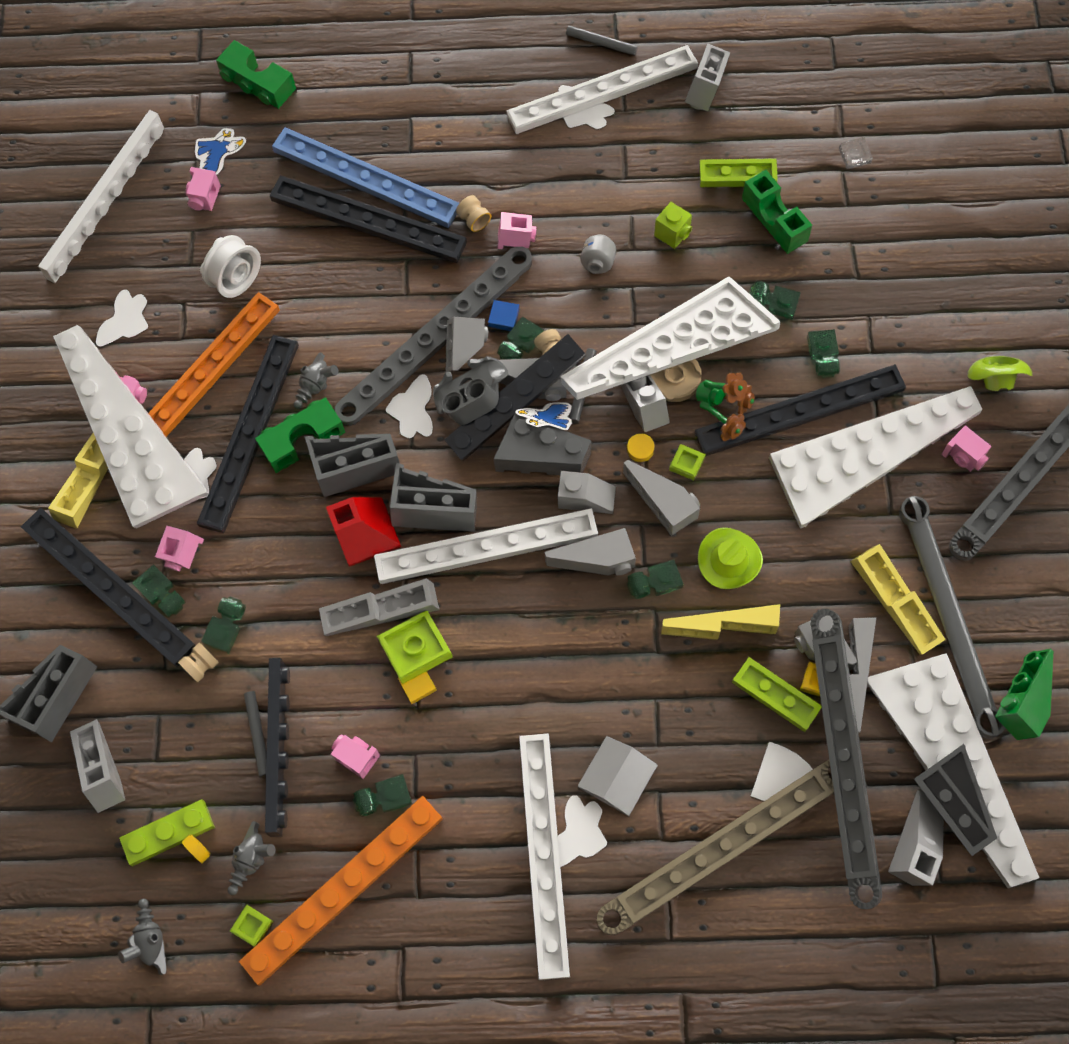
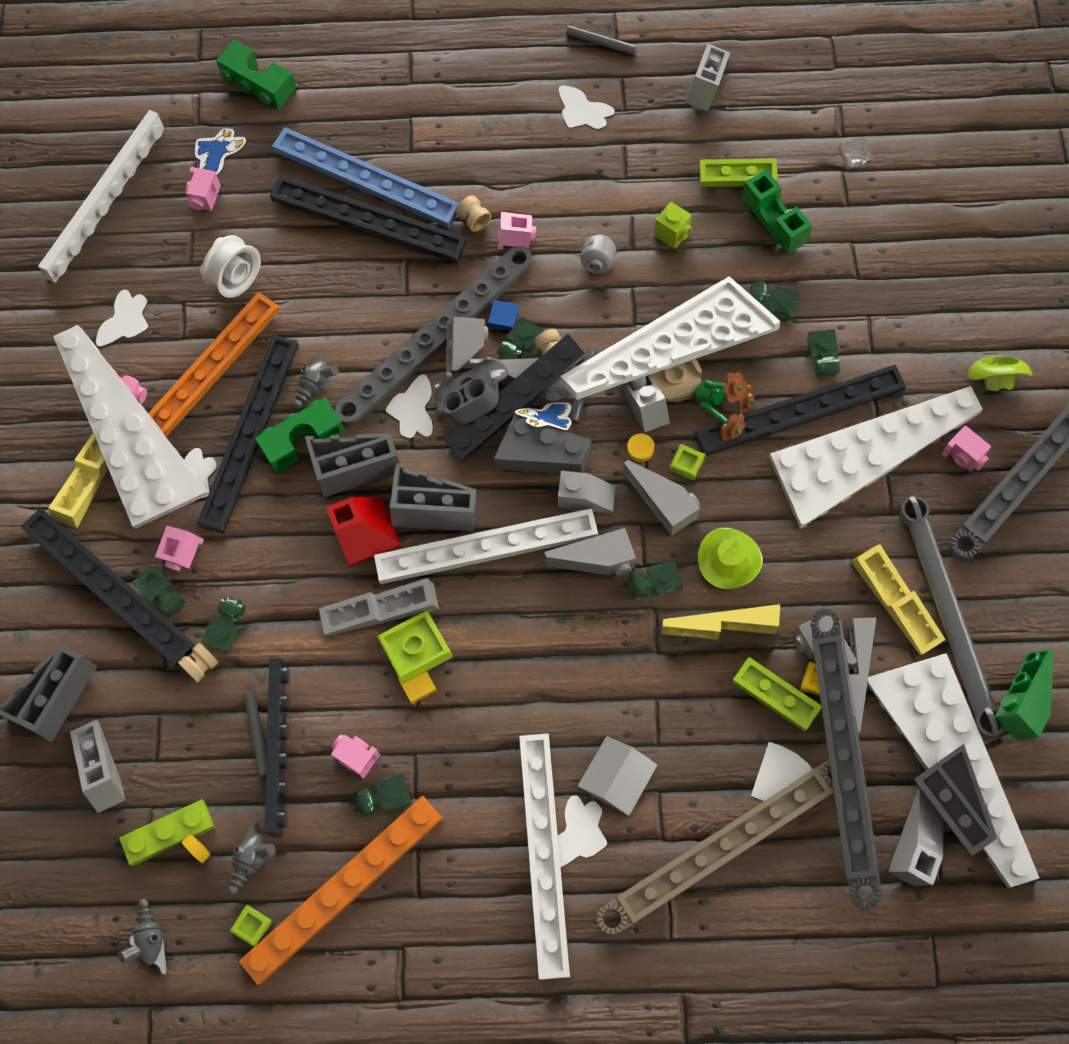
white tile [506,45,698,134] -> none

